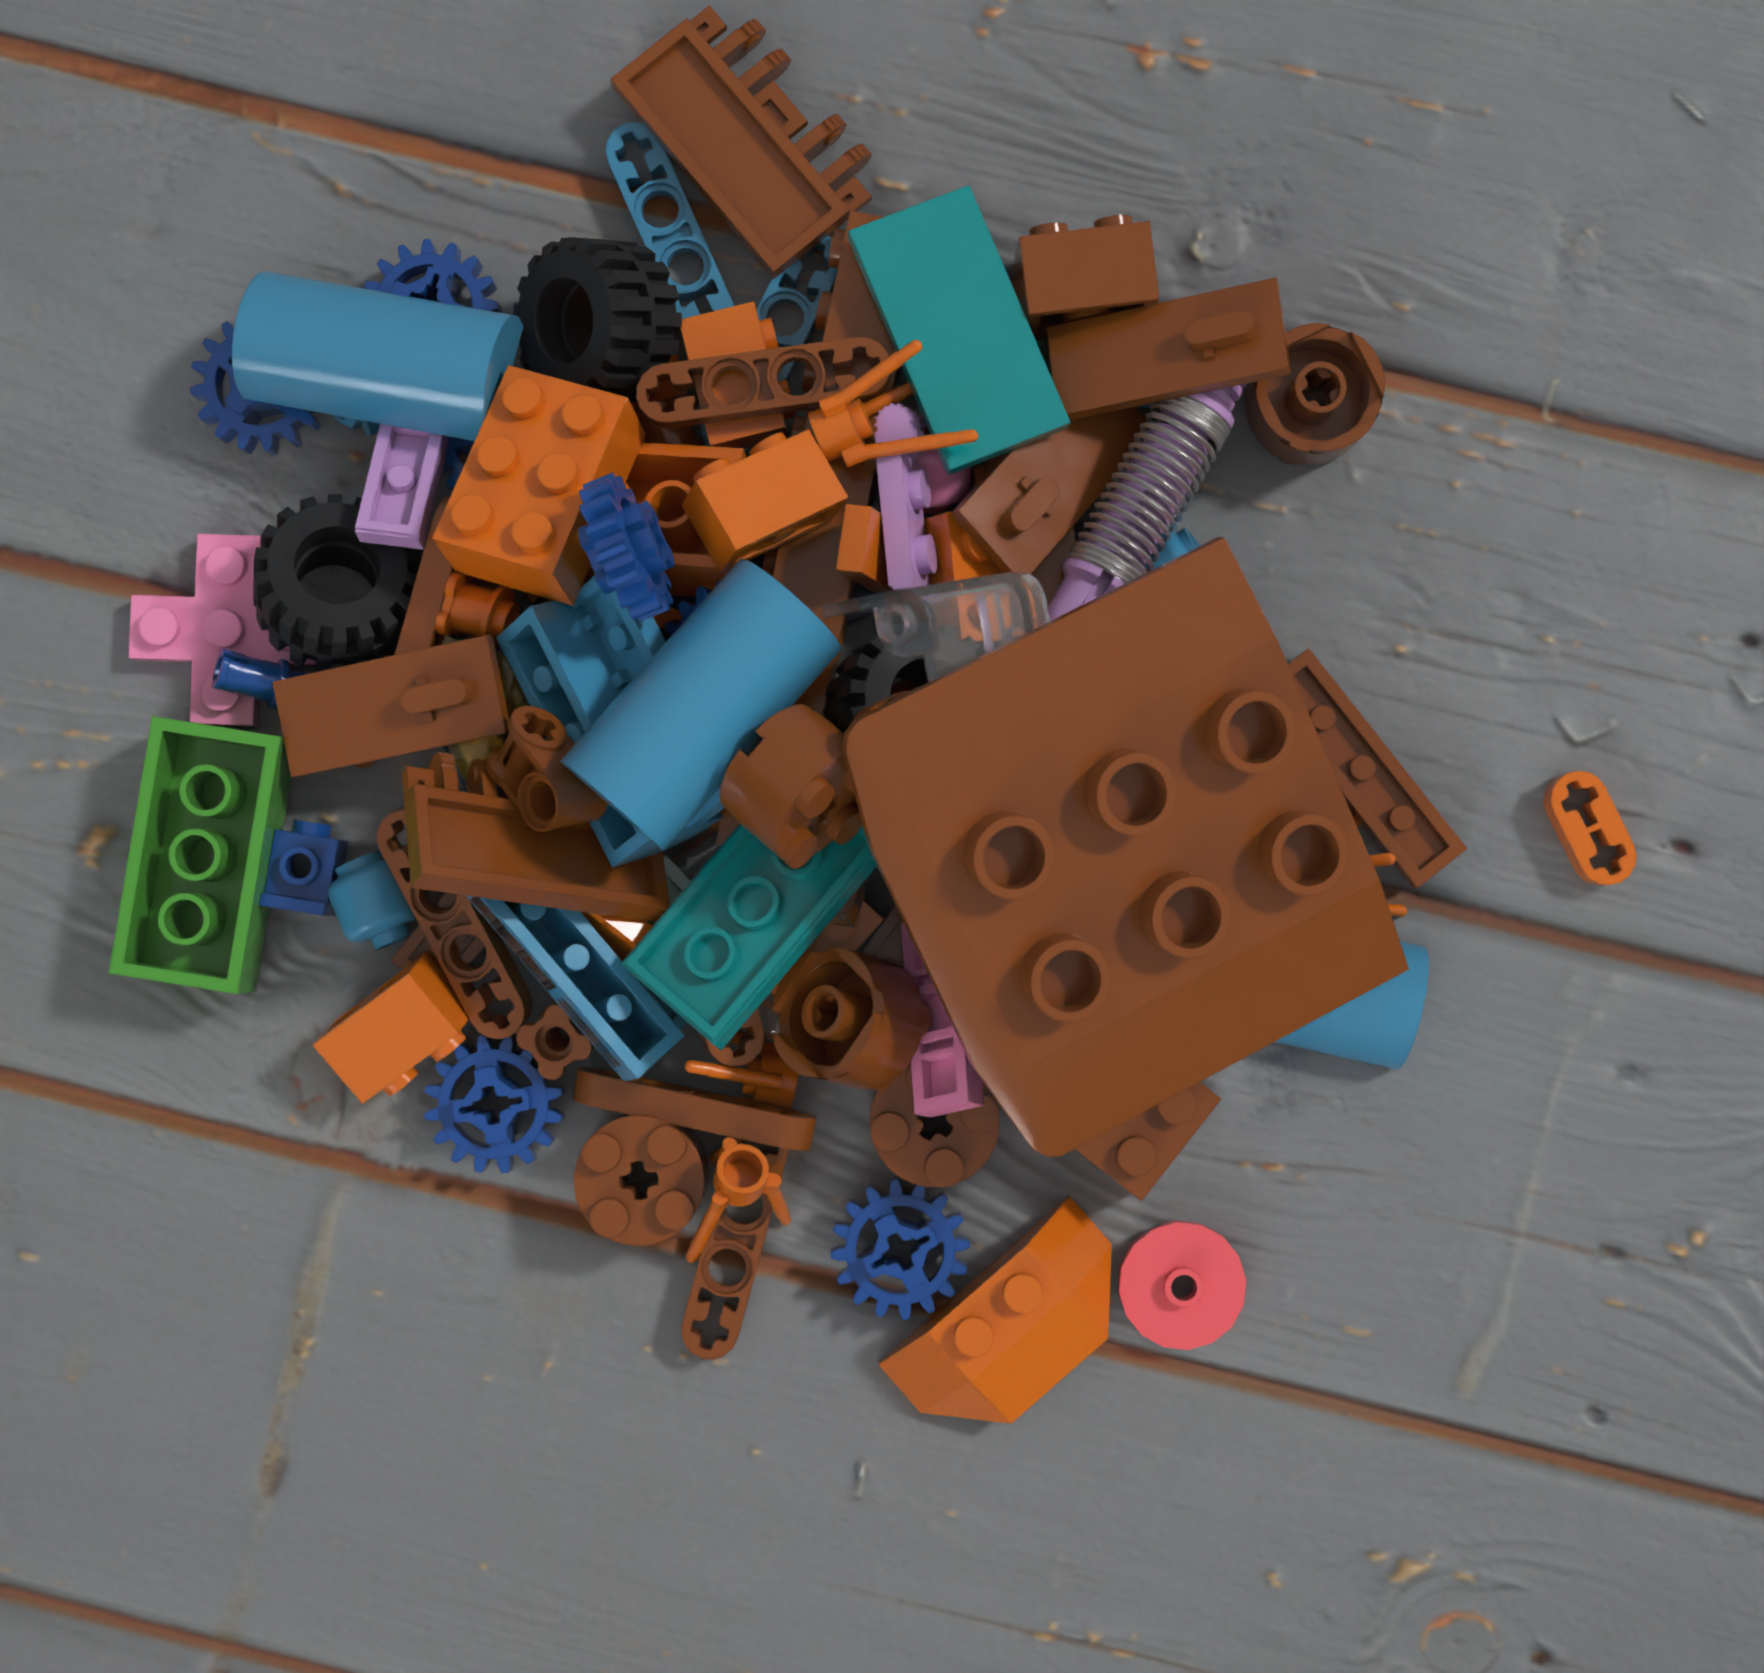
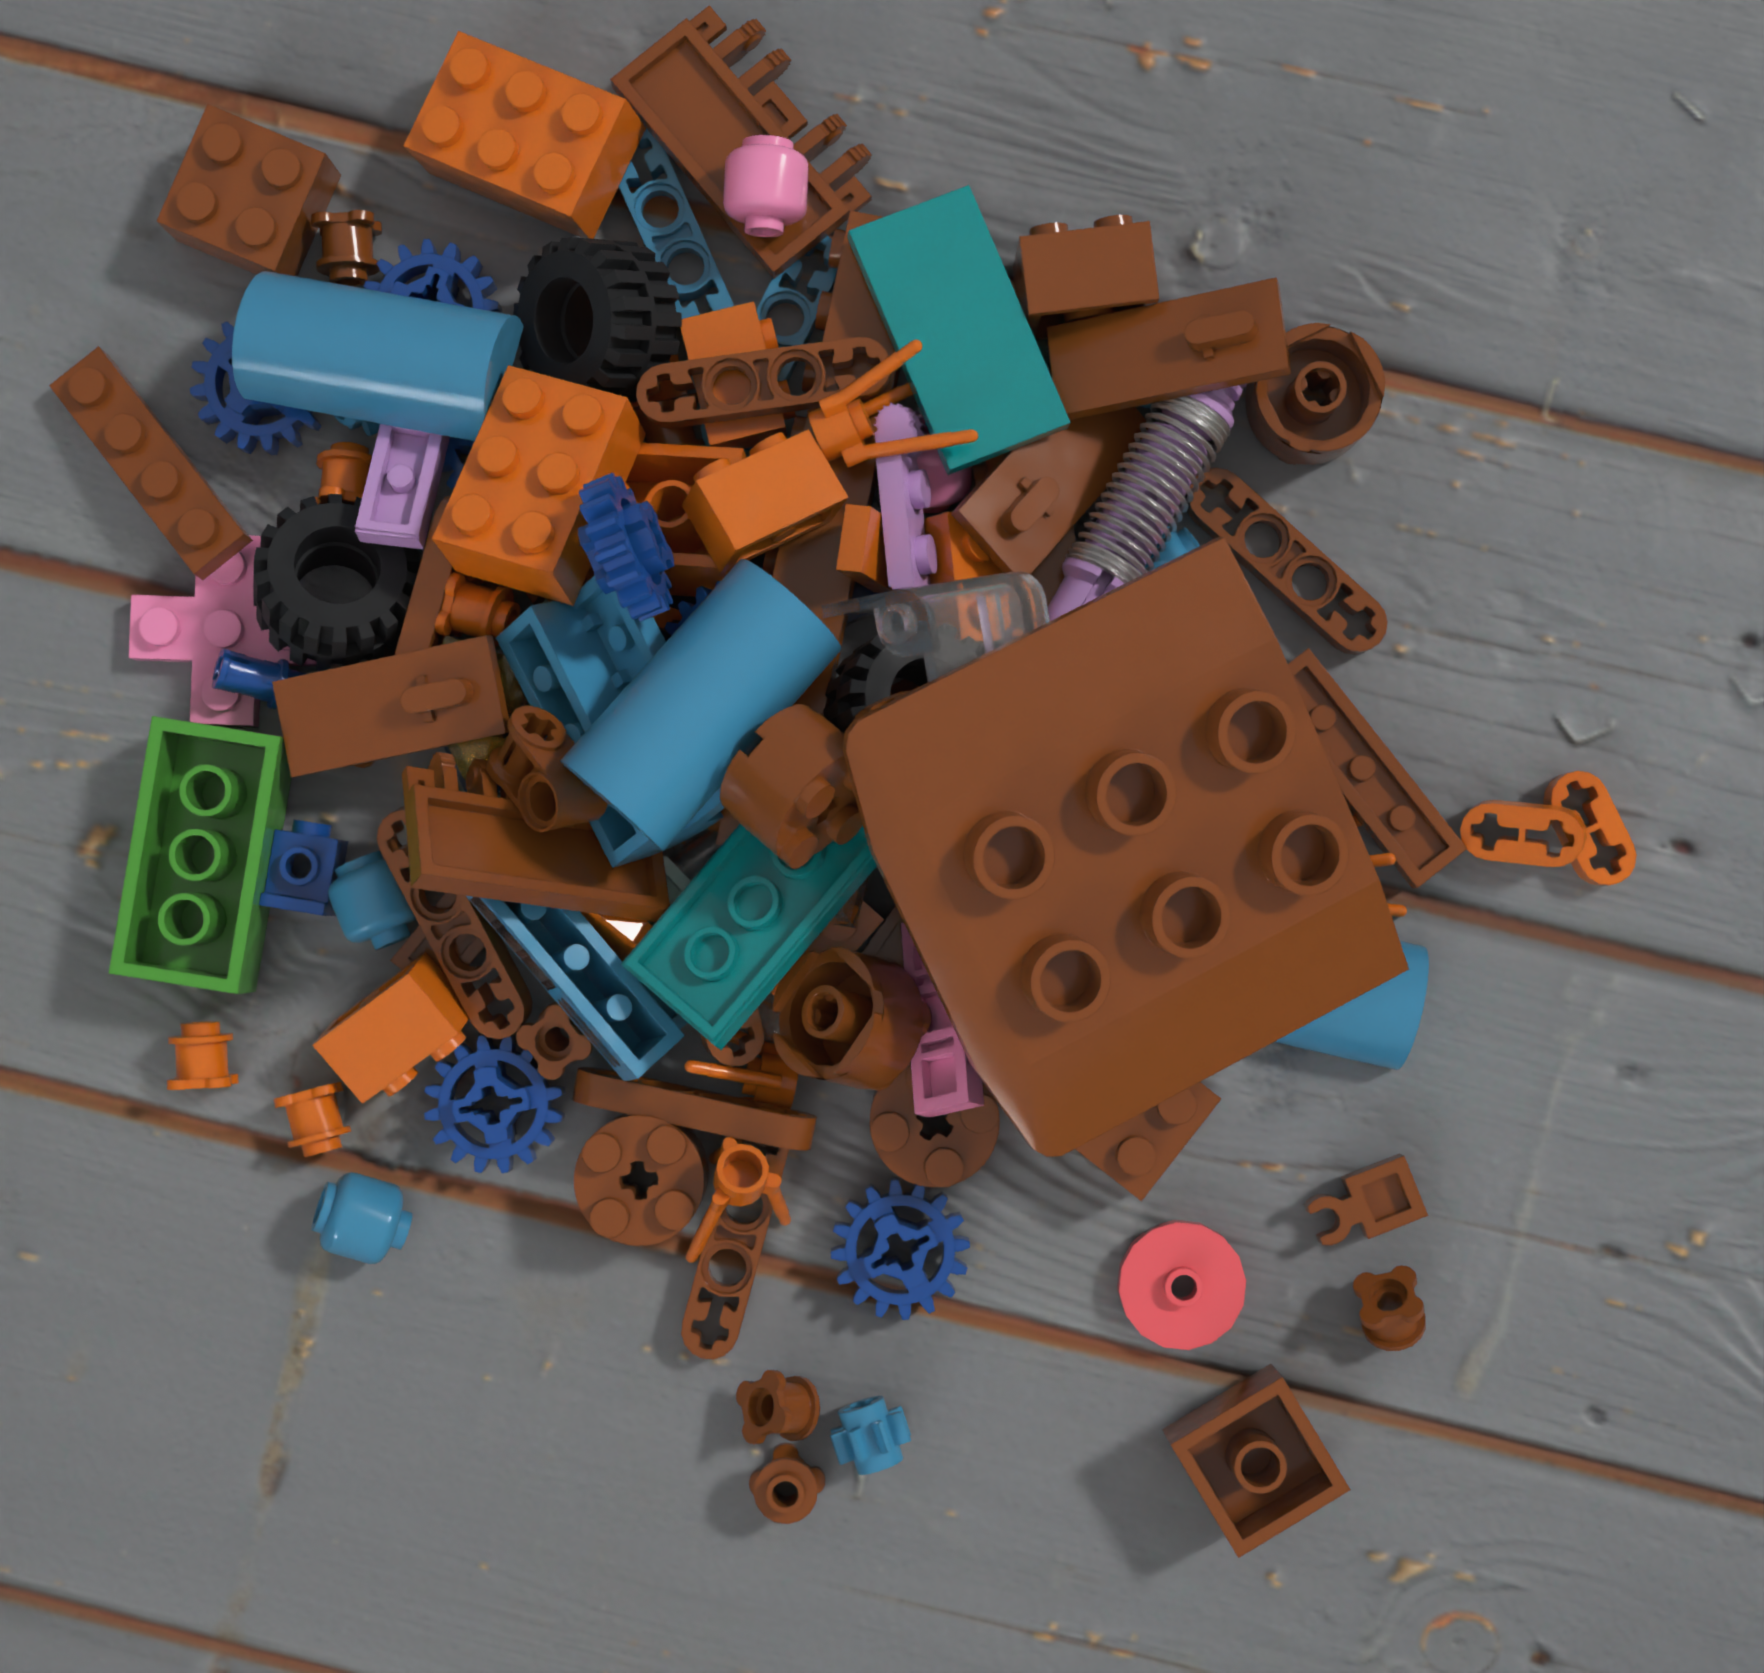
orange wedge [878,1195,1112,1424] -> none
none -> dark orange plate [49,346,253,580]
none -> dark orange brick [156,104,341,276]
none -> orange brick [167,1021,239,1090]
none -> orange brick [273,1082,351,1157]
none -> dark orange brick [311,210,382,287]
none -> dark azure head [311,1172,413,1264]
none -> orange brick [315,442,372,505]
none -> orange brick [403,31,646,239]
none -> bright pink head [723,135,809,237]
none -> dark orange brick [736,1370,820,1444]
none -> dark orange brick [749,1442,826,1524]
none -> dark azure gear [830,1396,911,1475]
none -> dark orange brick [1162,1364,1351,1558]
none -> dark orange beam [1185,467,1388,655]
none -> dark orange plate [1303,1153,1428,1245]
none -> dark orange brick [1353,1265,1426,1351]
none -> orange beam [1460,800,1587,867]

